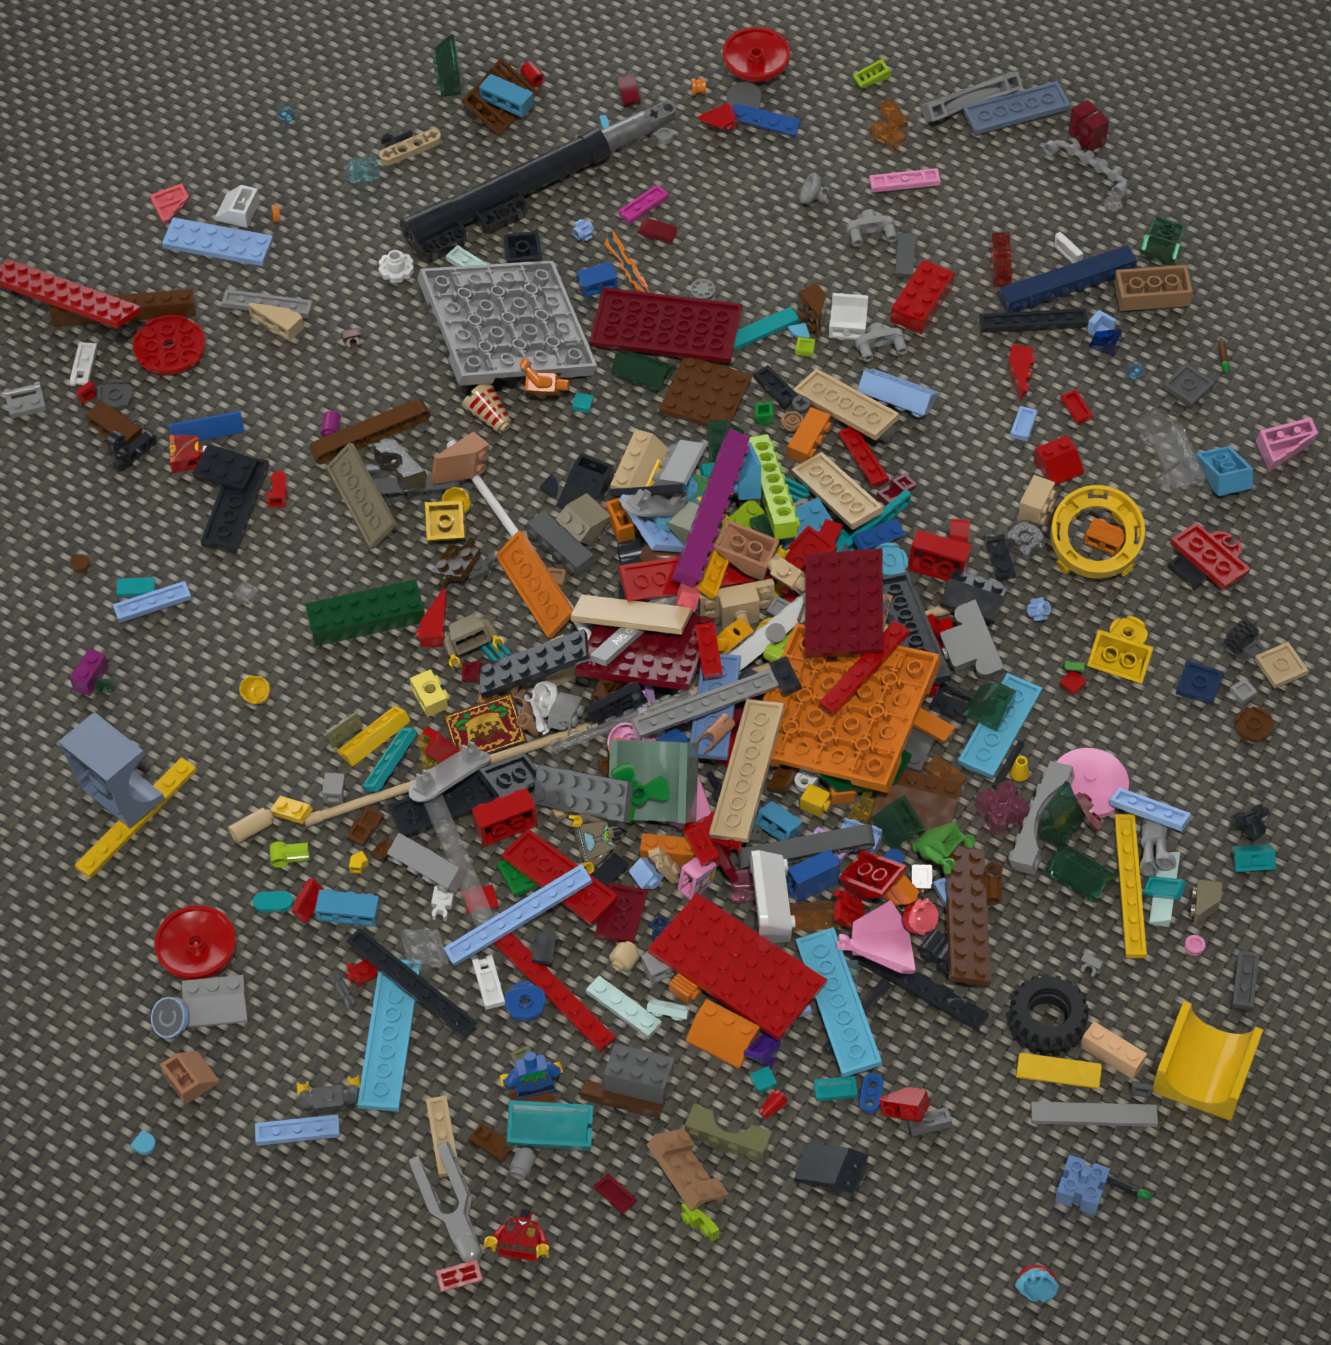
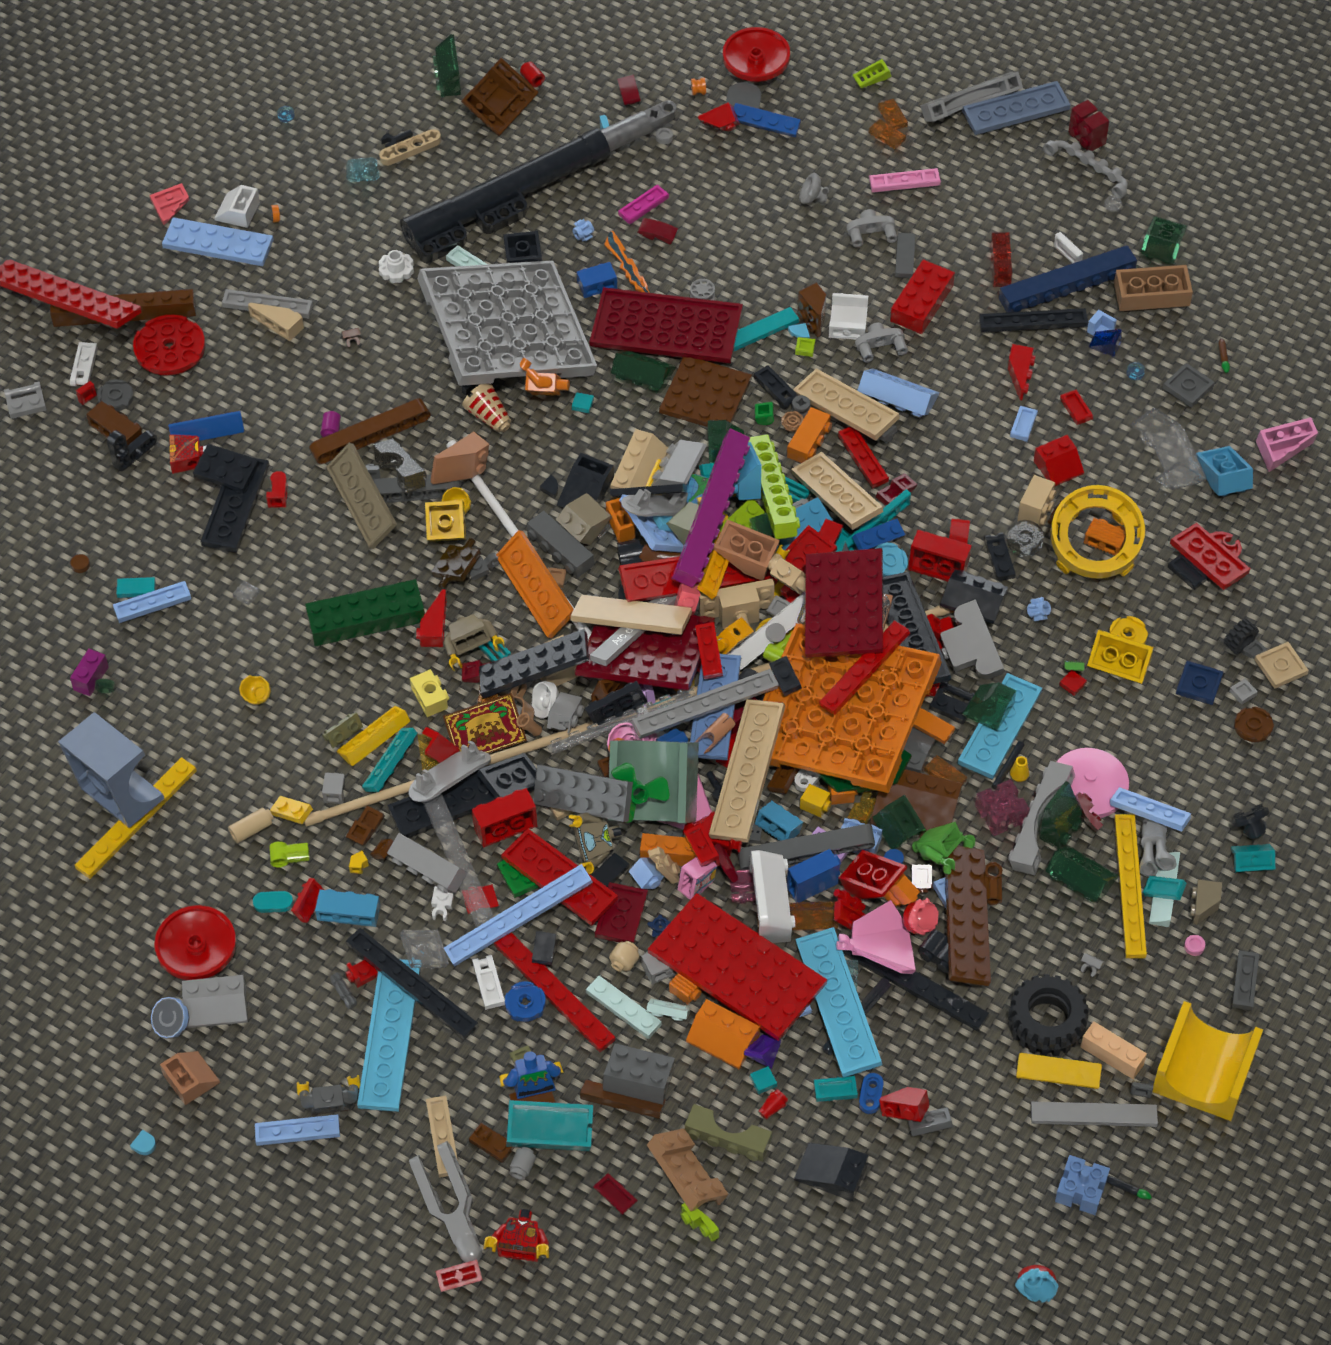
dark azure brick [479,74,534,117] -> none
white piece [524,690,550,735] -> none

